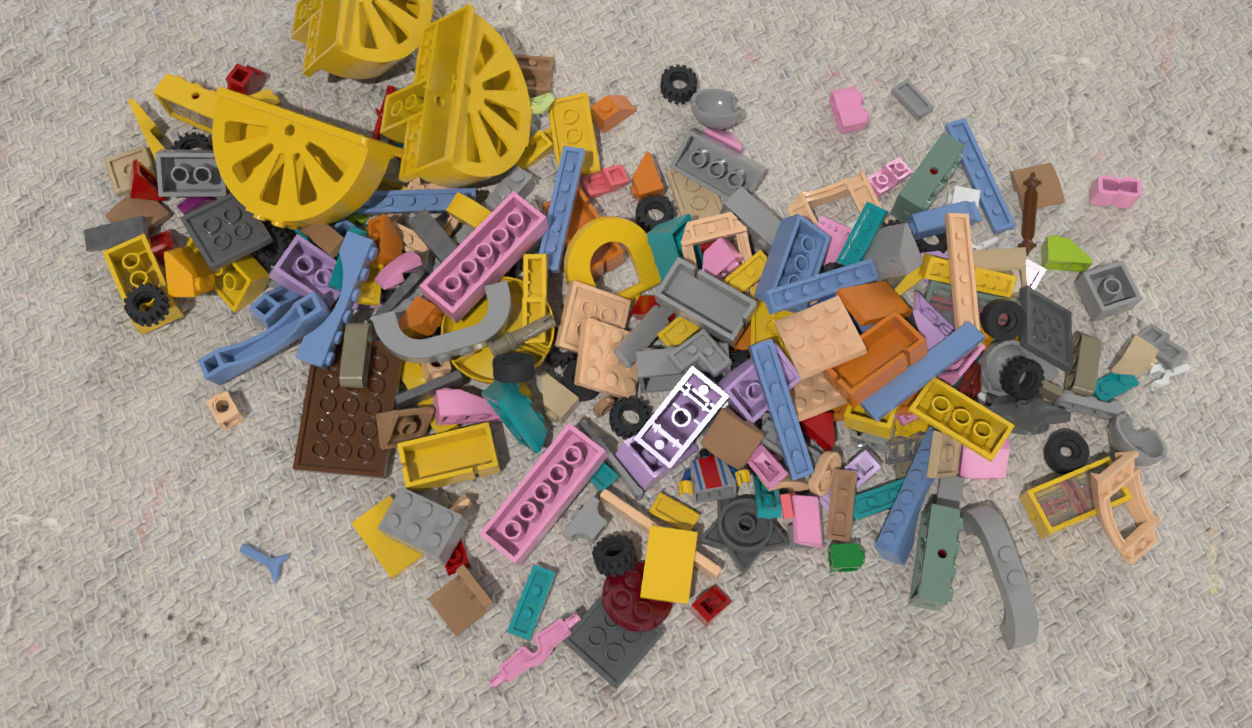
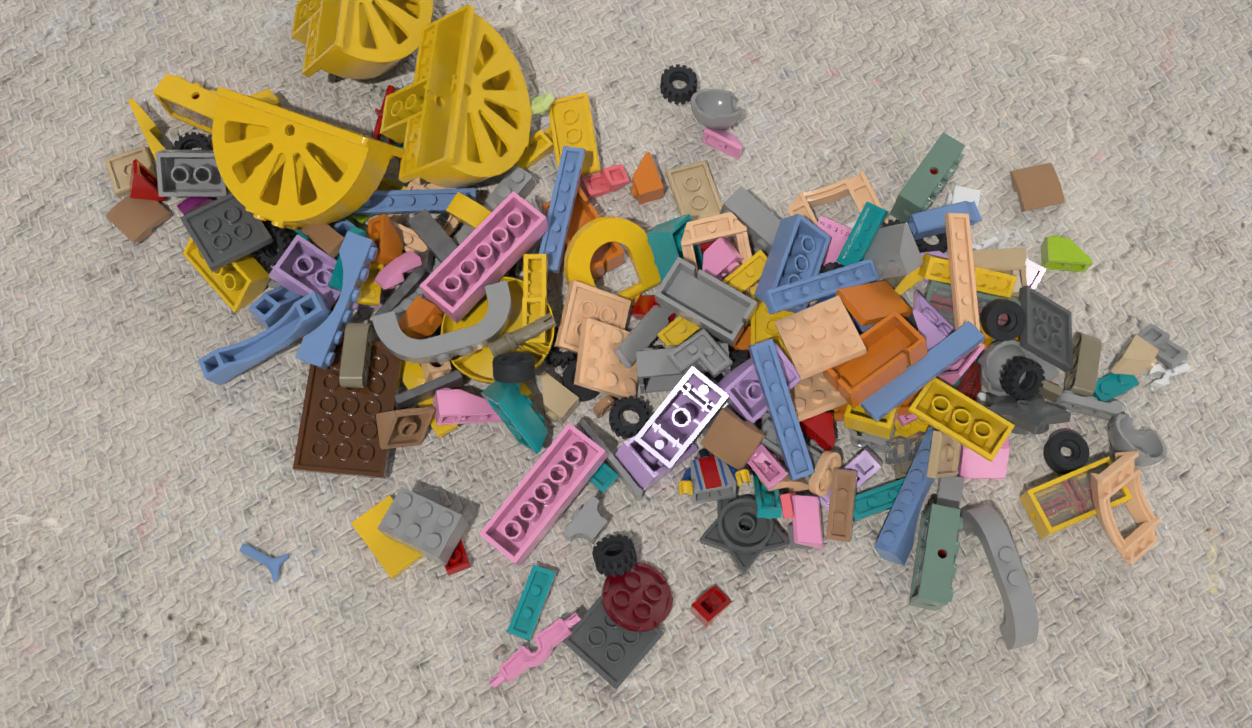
flat silver tile [84,216,149,252] -> none
yellow brick [102,234,184,335] -> none
black tyre [124,283,170,327] -> none
red slope [150,229,179,266] -> none
light orange slope [164,246,215,297] -> none
light nougat brick [206,391,245,431] -> none
red brick [225,63,267,96] -> none
yellow piece [397,422,501,493] -> none
medium nougat bracket [428,565,495,636] -> none
light nougat slope [450,493,473,514] -> none
medium nougat slope [514,54,554,96] -> none
orange slope [591,95,637,134] -> none
light nougat tile [600,489,722,581] -> none
black tyre [635,194,674,233] -> none
yellow tile [640,525,698,605] -> none
yellow tile [648,492,701,531] -> none
light grey slope [670,127,767,200] -> none
green brick [827,543,865,573] -> none
bright pink brick [829,86,869,134] -> none
clear tile [832,437,855,466] -> none
bright pink slope [867,157,913,198] -> none
light grey tile [891,78,934,122] -> none
medium blue plate [944,118,1016,235] -> none
reddish brown wheel [1018,172,1042,256] -> none
light grey brick [1074,260,1143,322] -> none
bright pink brick [1089,175,1142,208] -> none

